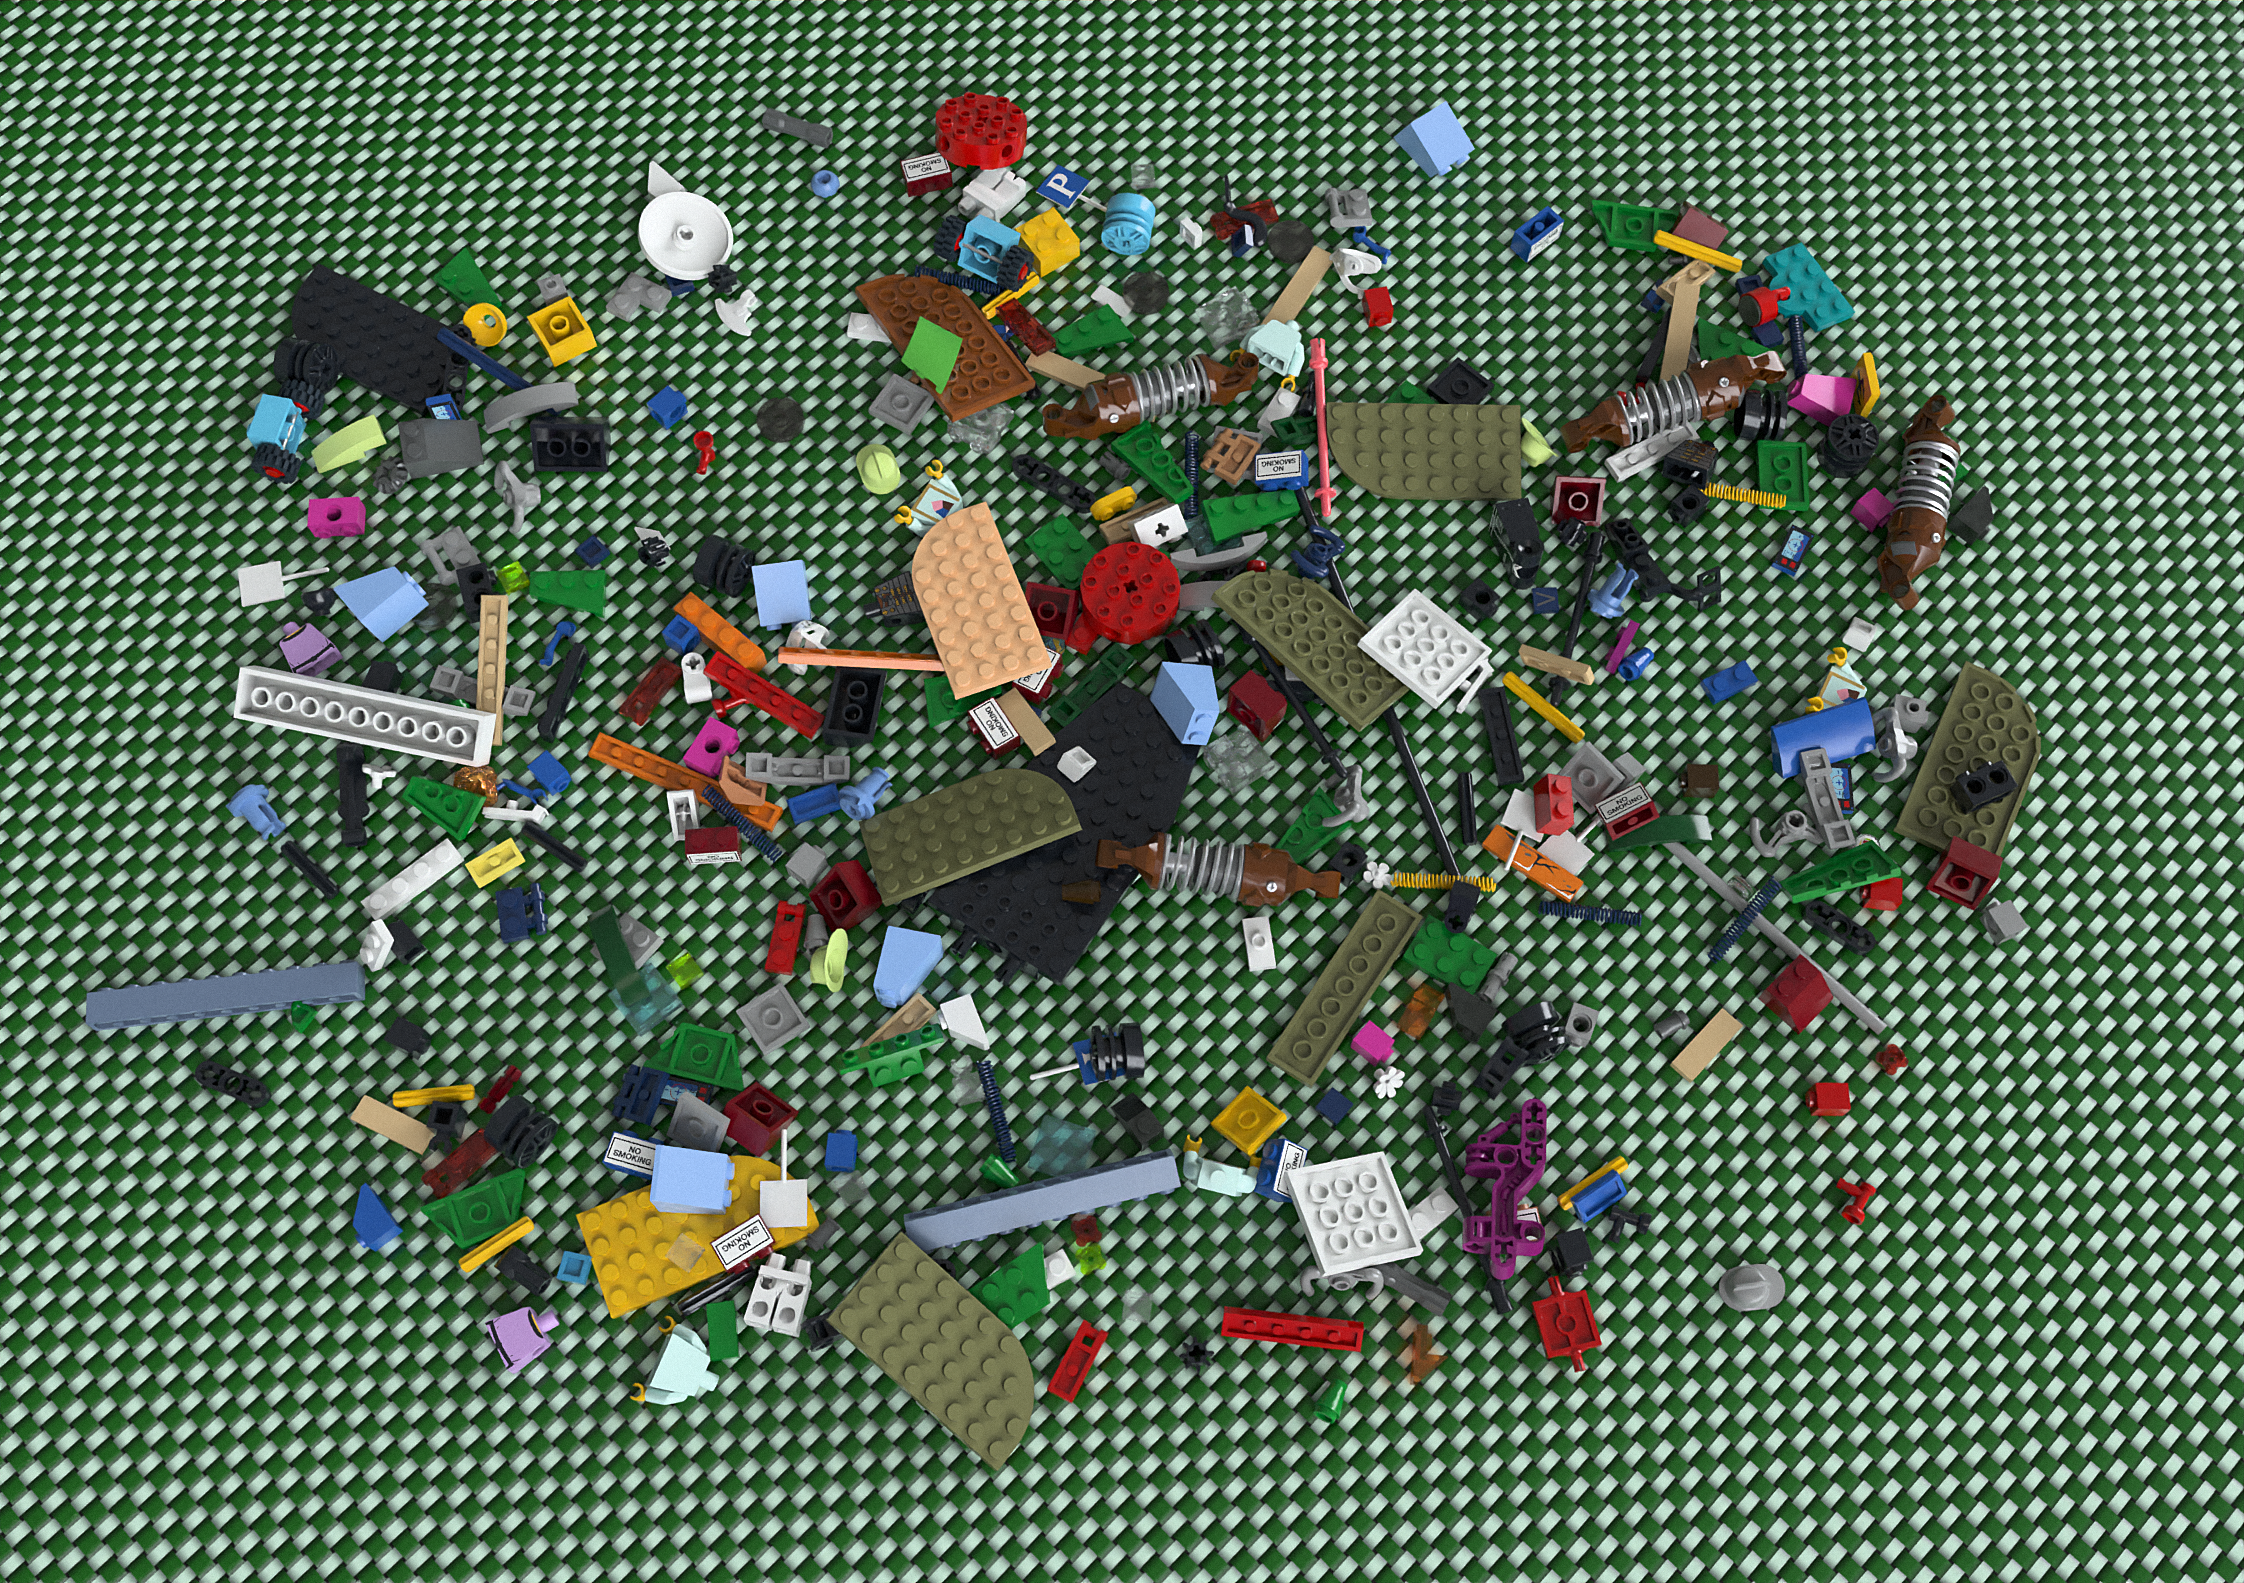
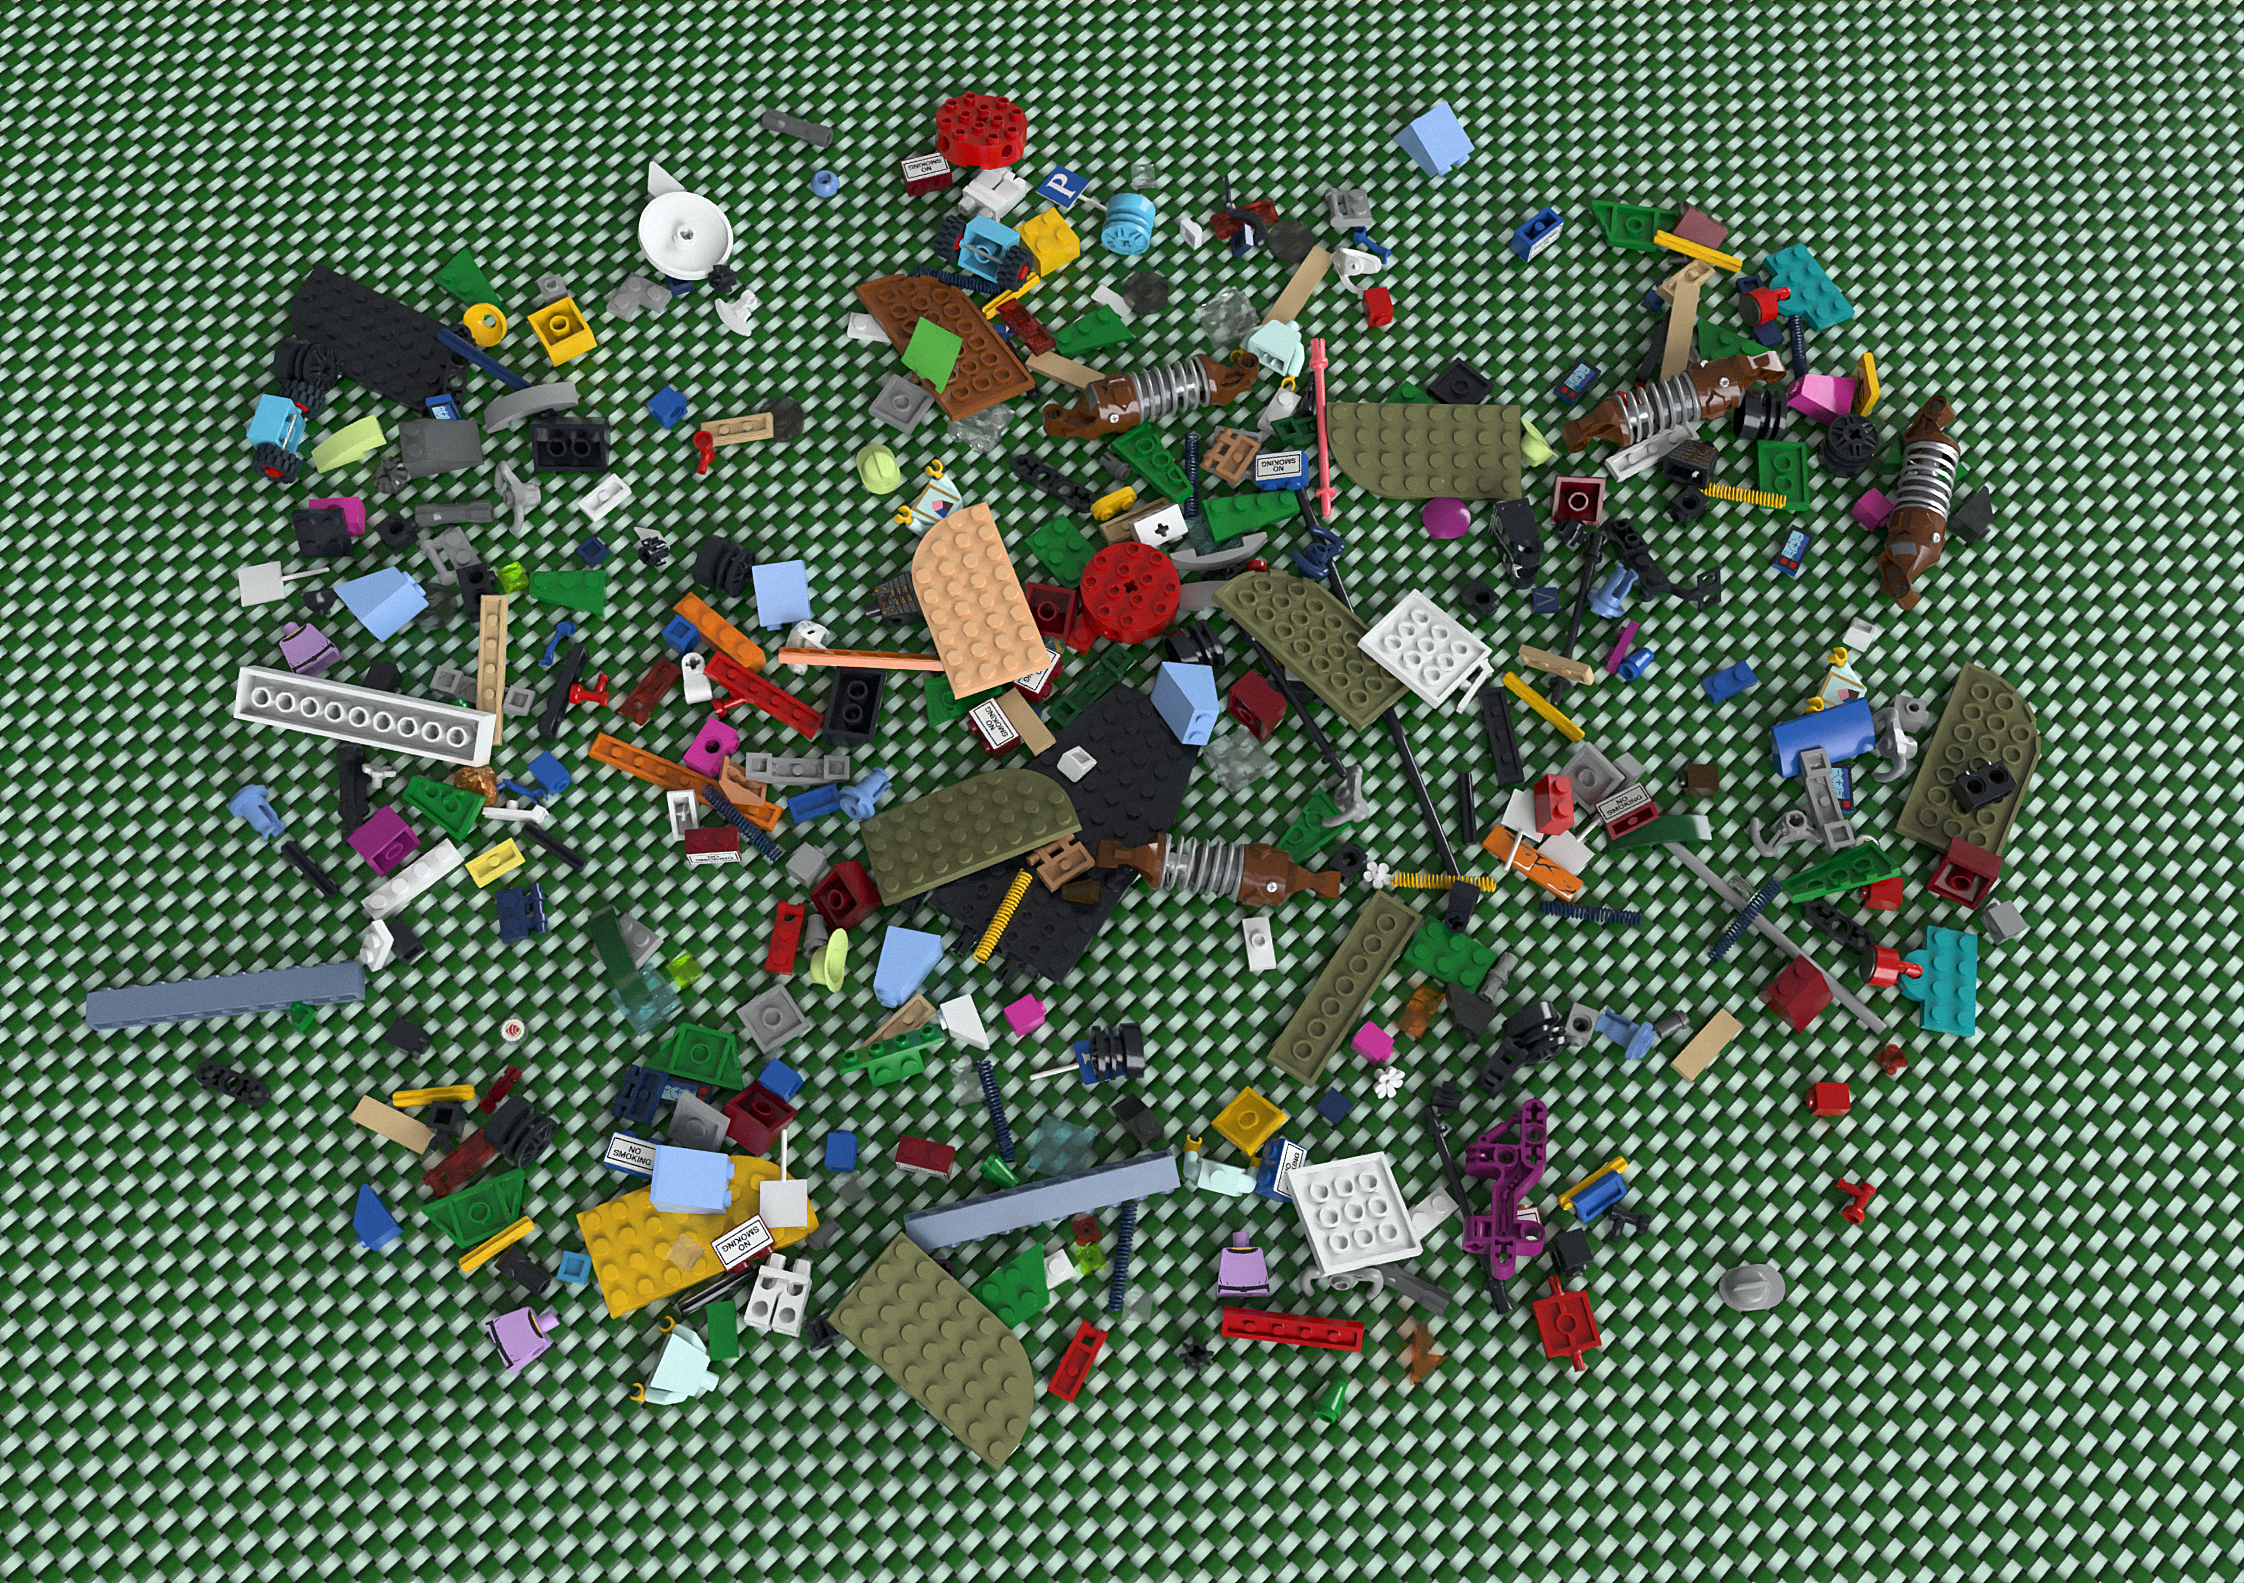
none -> black plate [291,508,354,558]
none -> magenta brick [347,805,421,878]
none -> black brick [374,512,420,557]
none -> dark grey axle [415,500,494,527]
none -> tile [500,1017,529,1046]
none -> red piece [569,674,609,707]
none -> white plate [577,473,632,523]
none -> tan tile [701,412,774,447]
none -> blue brick [758,1057,803,1103]
none -> dark red brick [894,1135,957,1180]
none -> yellow piece [973,868,1032,964]
none -> dark pink brick [1003,993,1047,1038]
none -> medium nougat plate [1026,833,1095,893]
none -> dark blue piece [1107,1203,1138,1312]
none -> lavender torso [1216,1232,1270,1298]
none -> magenta dish [1422,497,1470,539]
none -> tile [1553,358,1601,407]
none -> medium blue piece [1594,1007,1656,1061]
none -> teal plate [1859,925,1978,1038]
none -> green slope [1877,442,1902,475]

